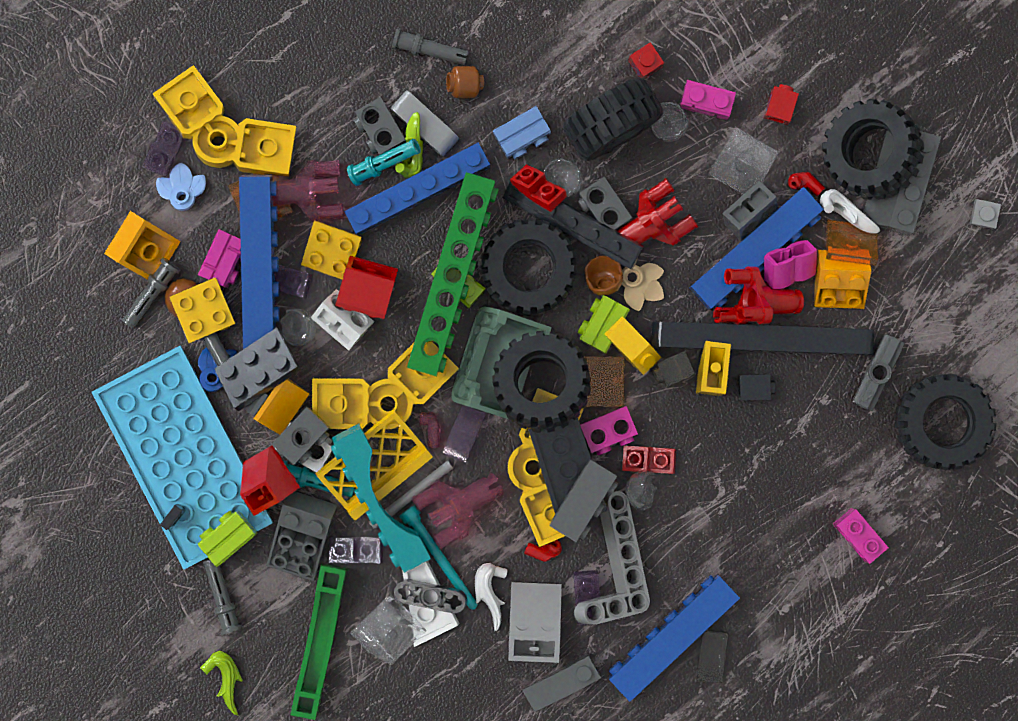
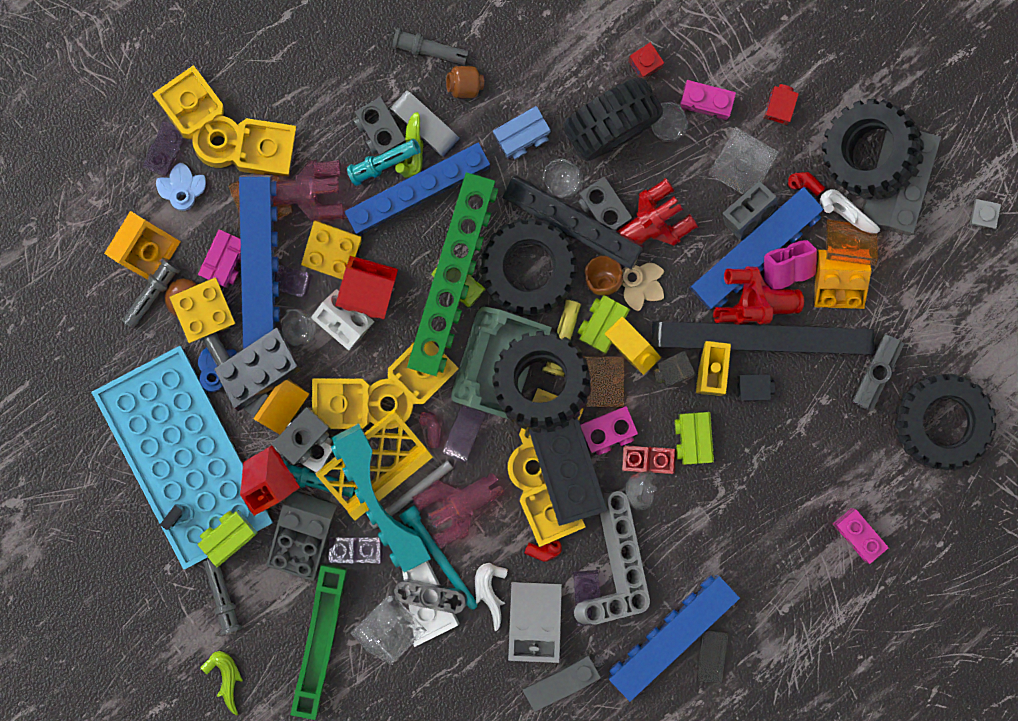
red slope [510,164,567,212] -> none
dark grey brick [549,459,618,542] -> none
none -> light yellow pin [542,300,581,377]
none -> lime brick [674,412,714,464]

